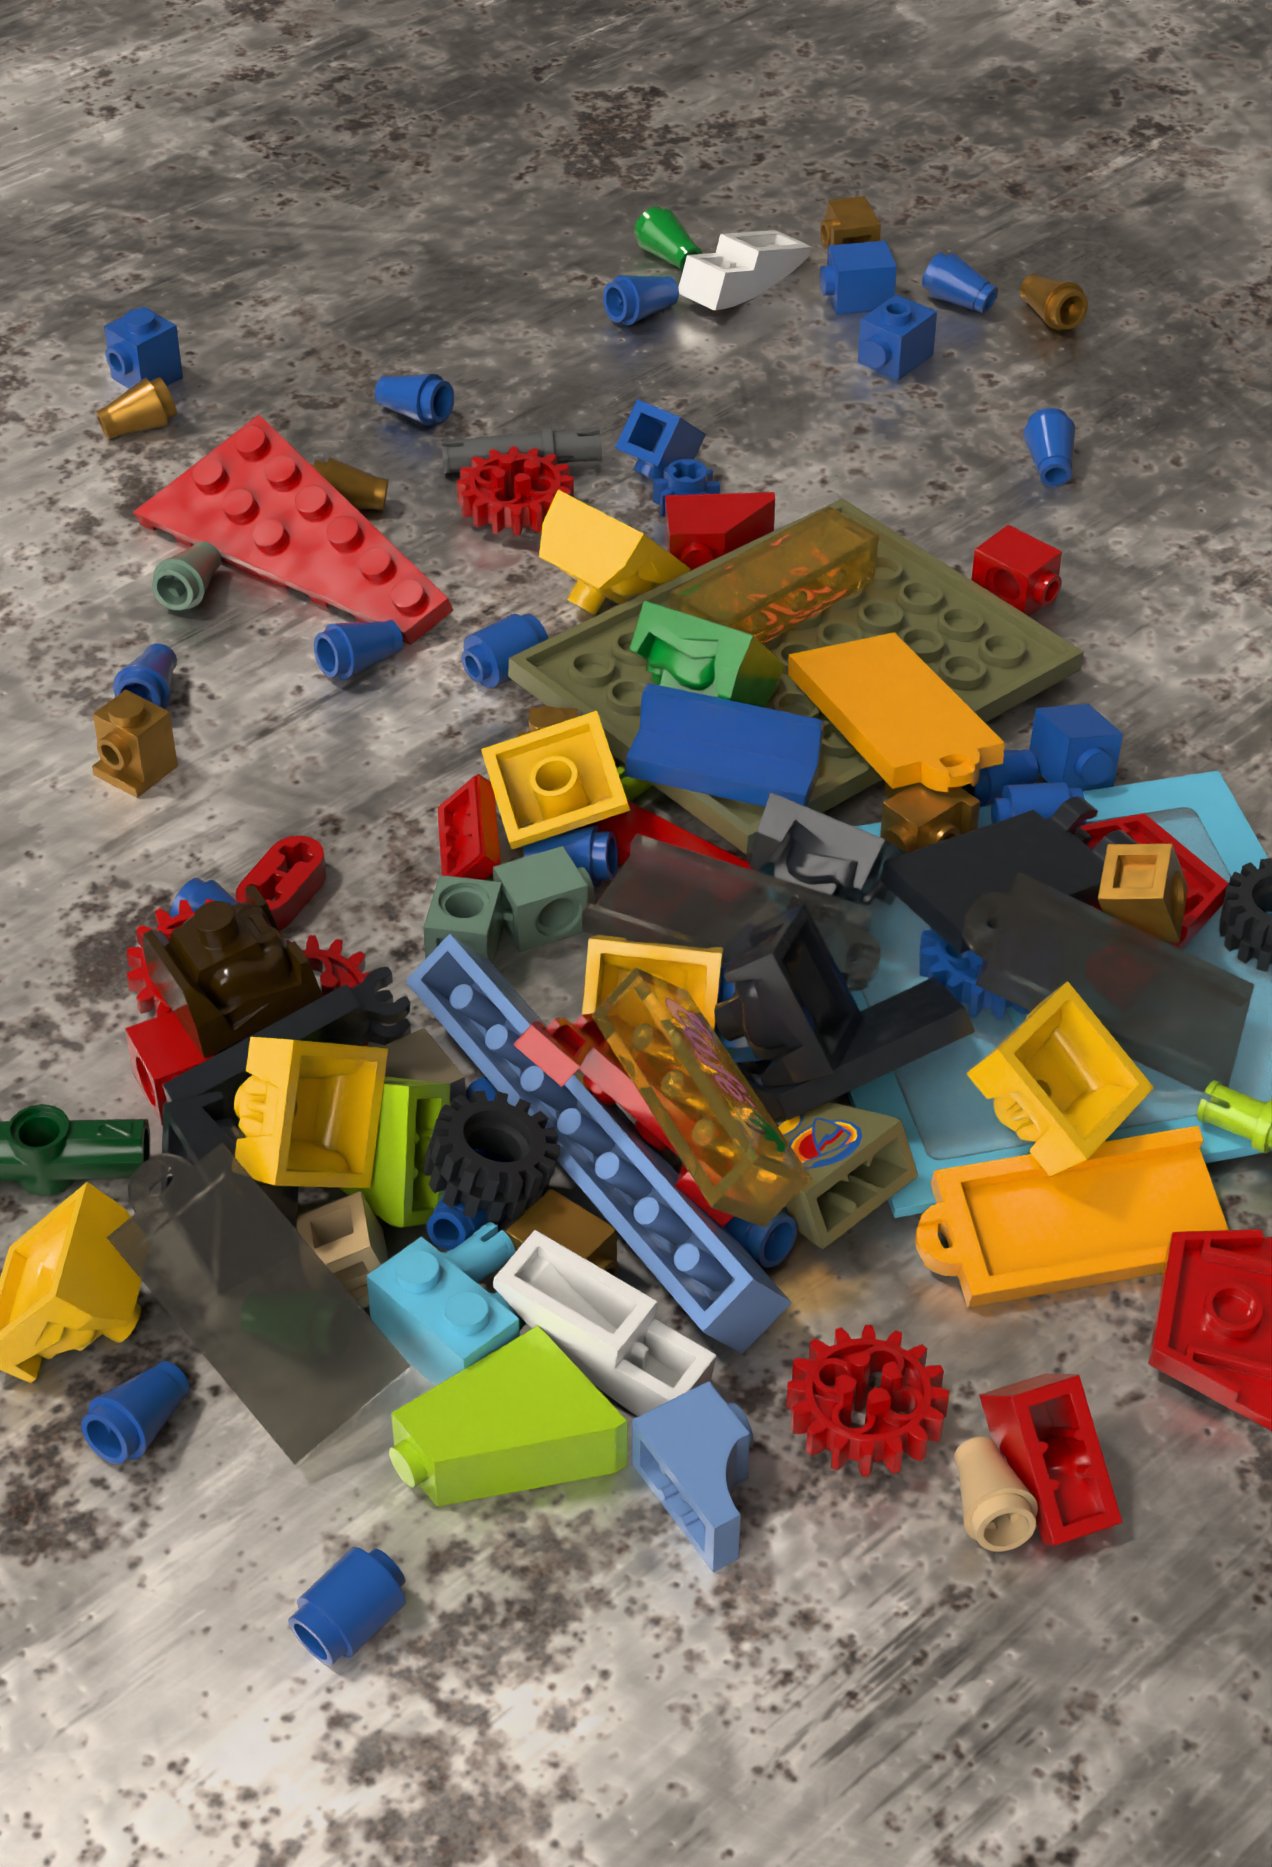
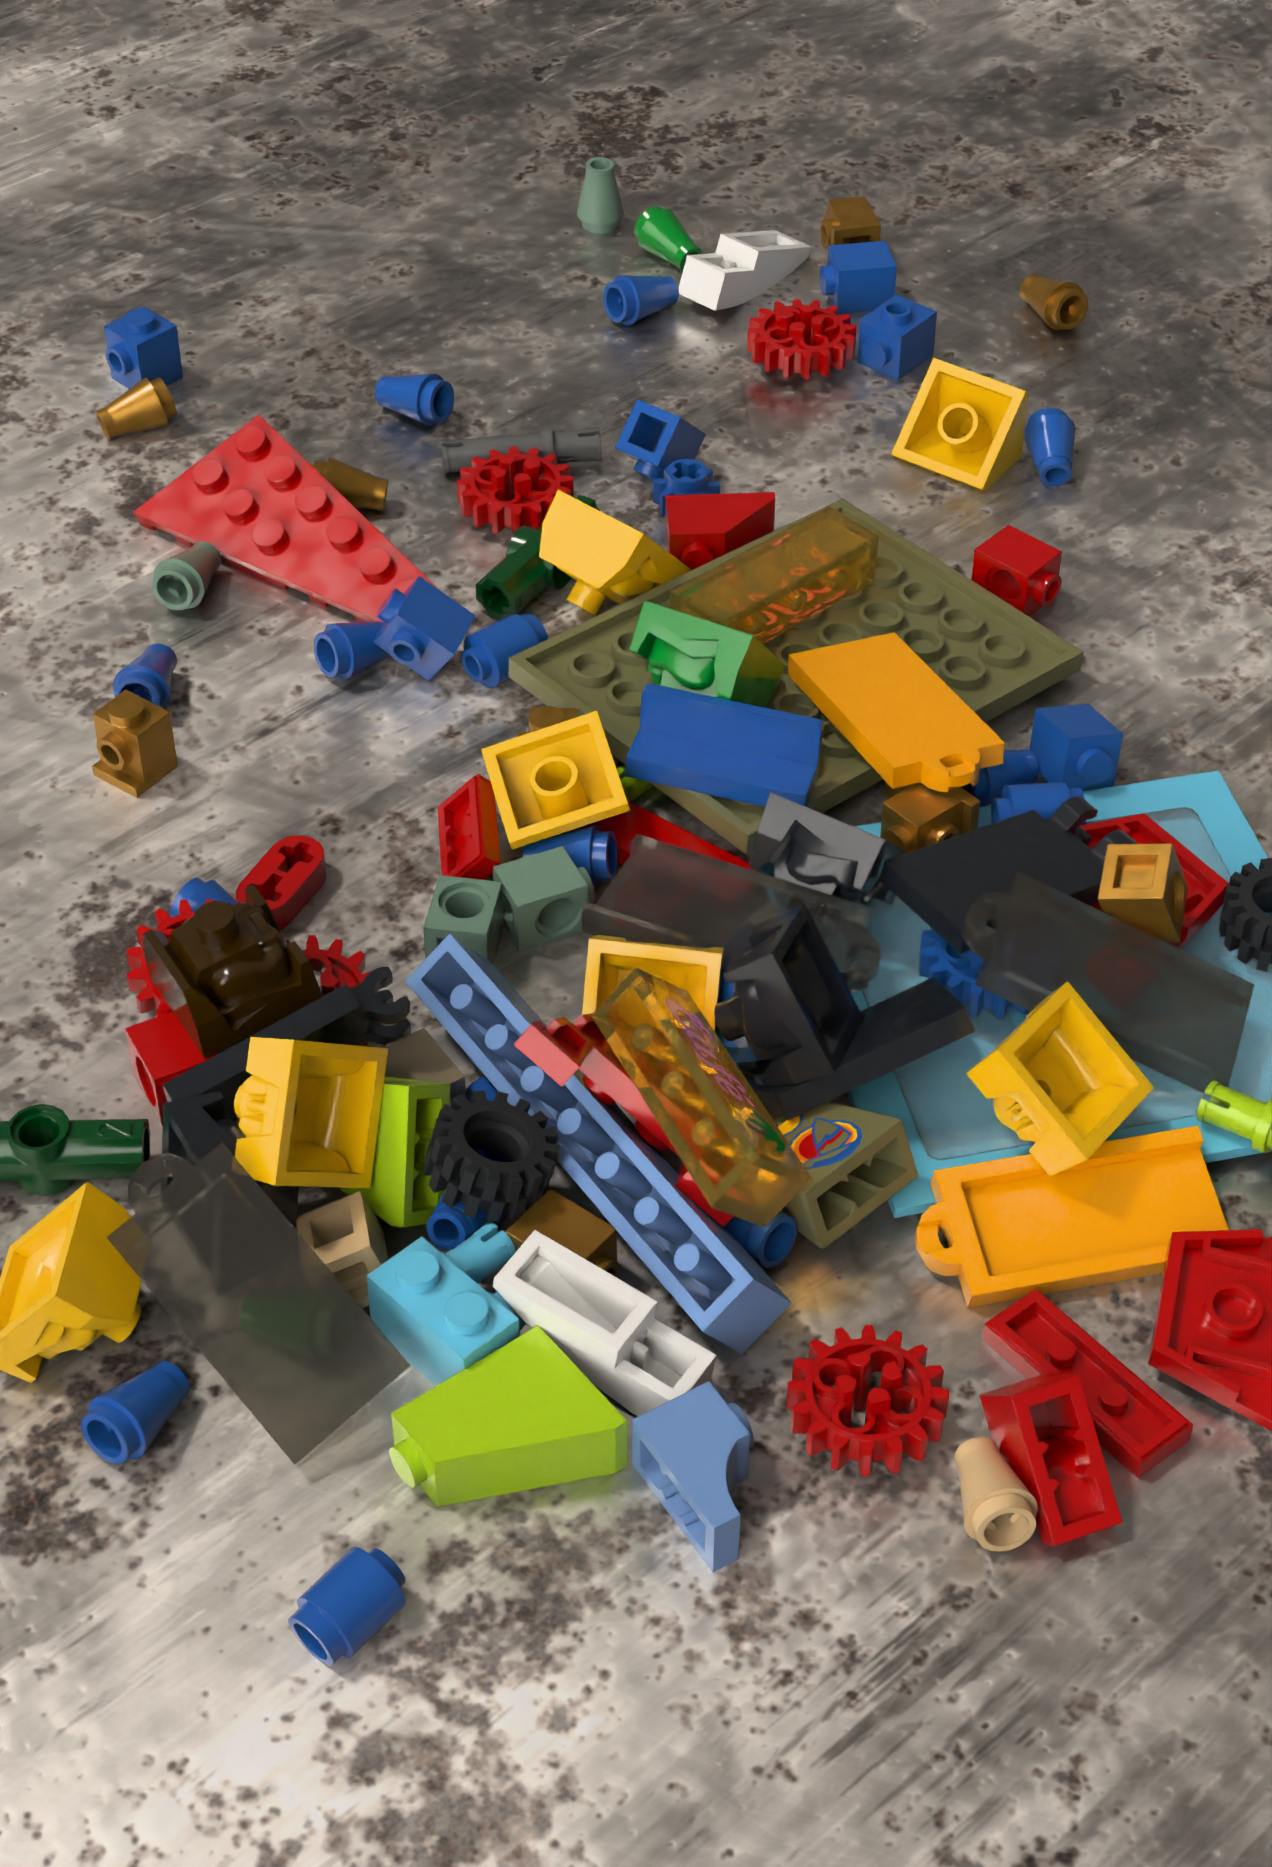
blue cone [922,252,998,314] -> none
none -> blue brick [373,576,476,681]
none -> dark green piece [475,495,600,620]
none -> sand green cone [577,157,624,234]
none -> red gear [747,299,857,379]
none -> yellow slope [891,358,1029,492]
none -> red tile [982,1288,1193,1479]

